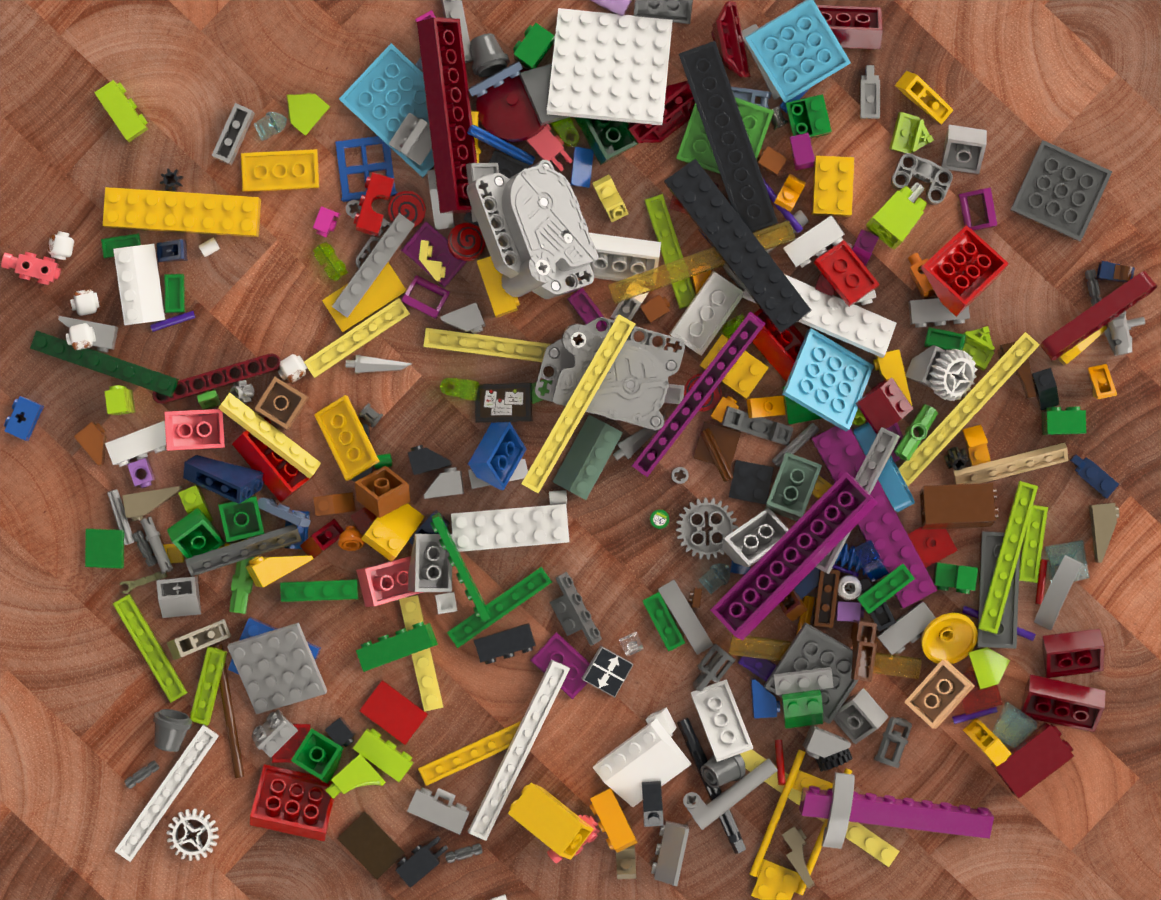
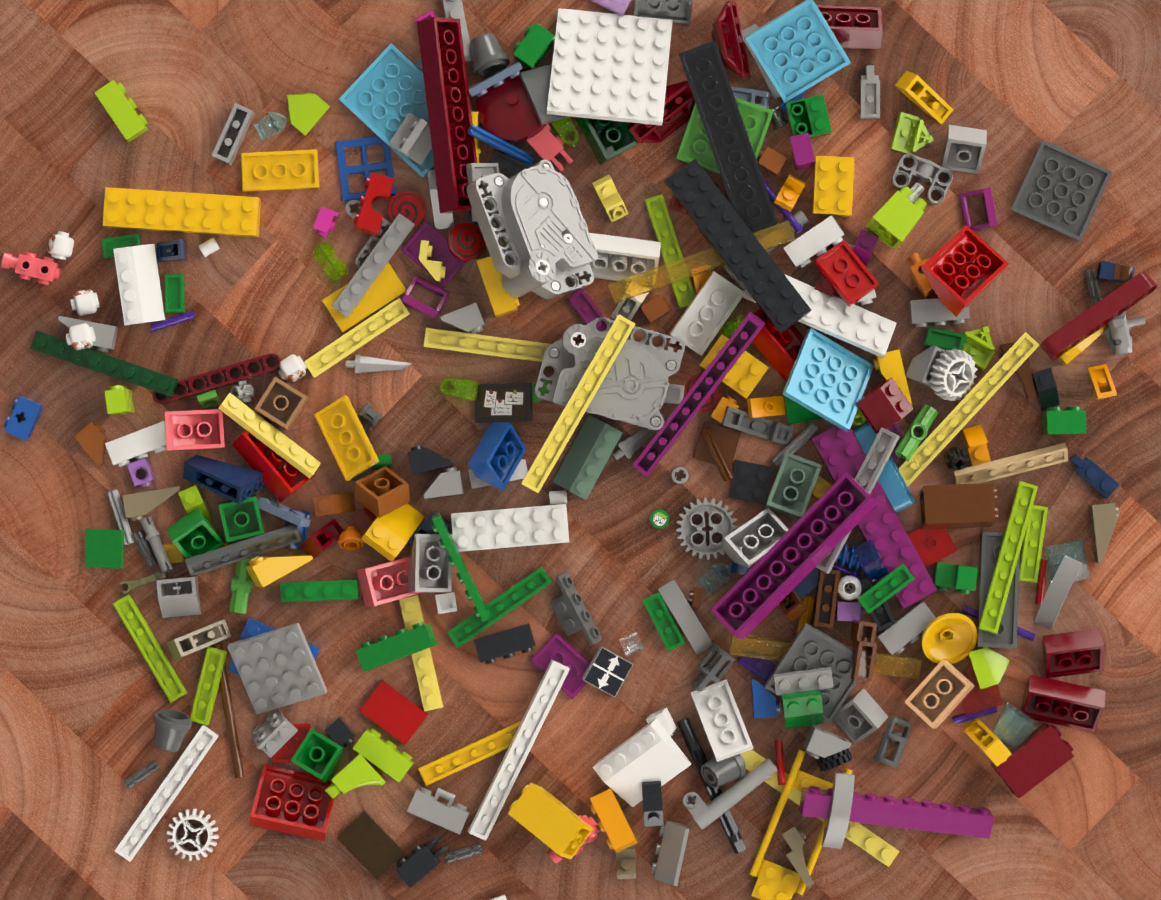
black gear [160,168,184,192] -> none
blue slope [571,147,594,188] -> none

